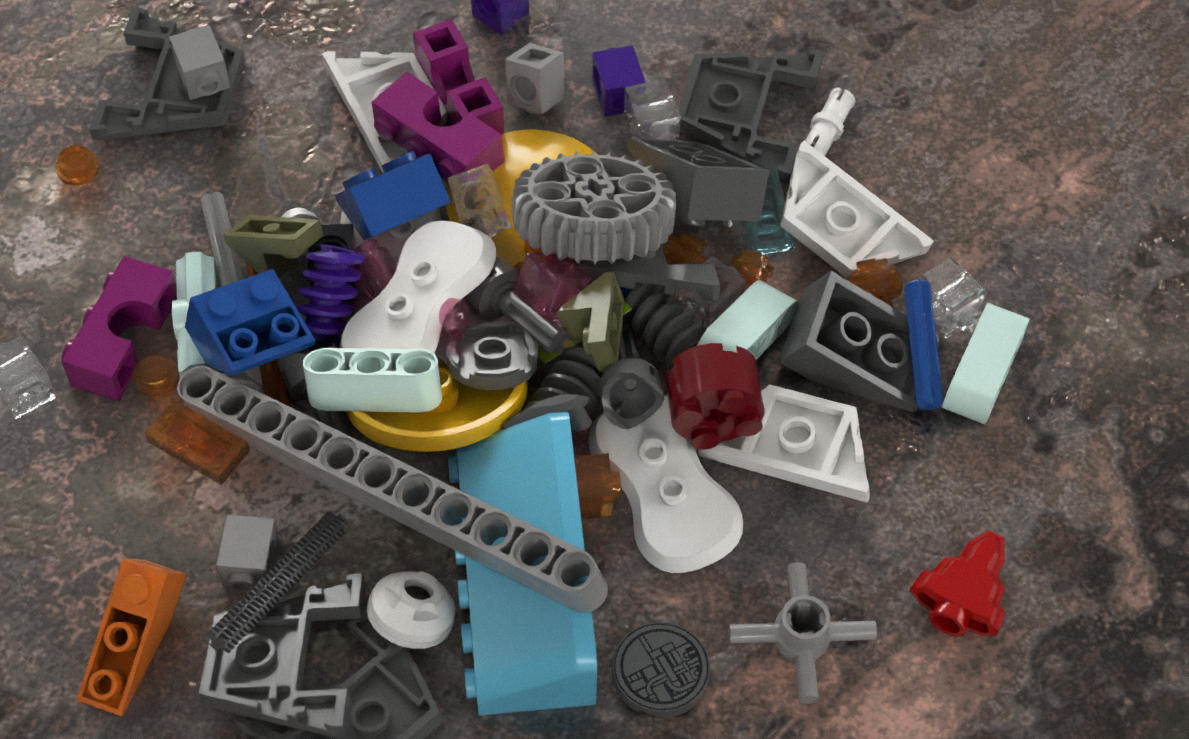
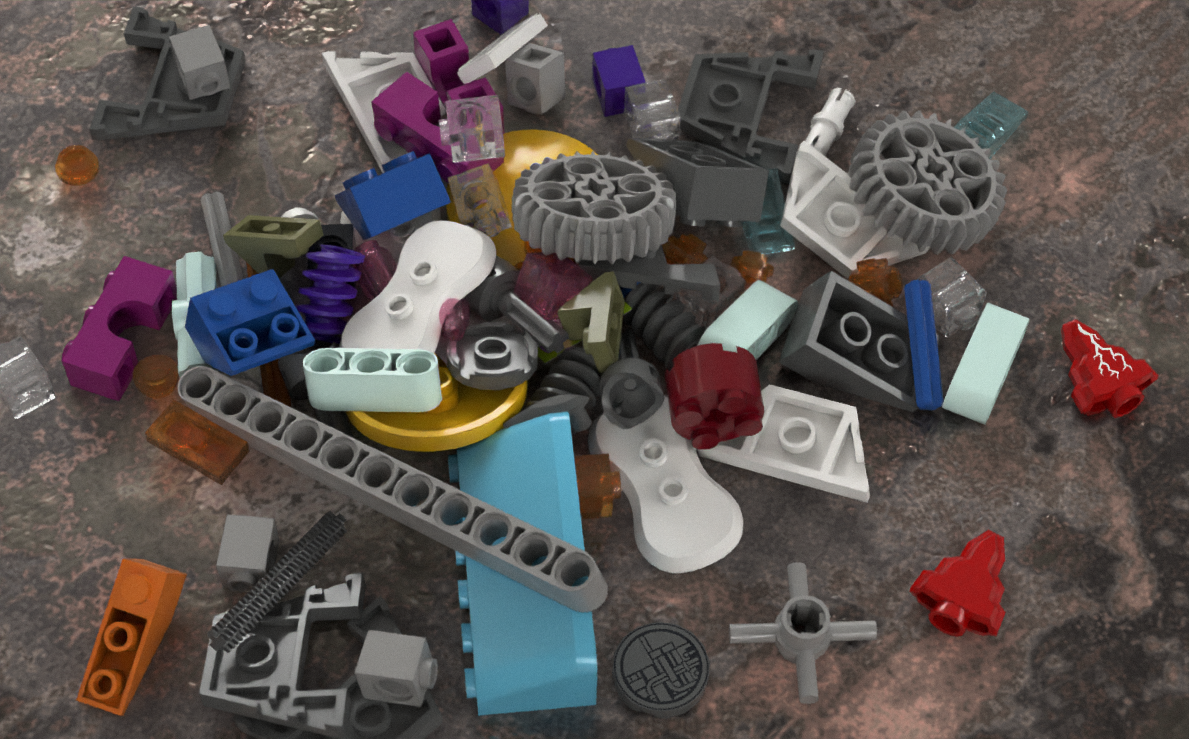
white piece [367,571,456,649] -> none
none -> light grey brick [354,630,438,707]
none -> clear brick [439,95,505,163]
none -> white tile [457,13,548,85]
none -> light grey gear [848,111,1007,255]
none -> clear light blue slope [954,91,1028,160]
none -> red rock [1061,319,1159,418]

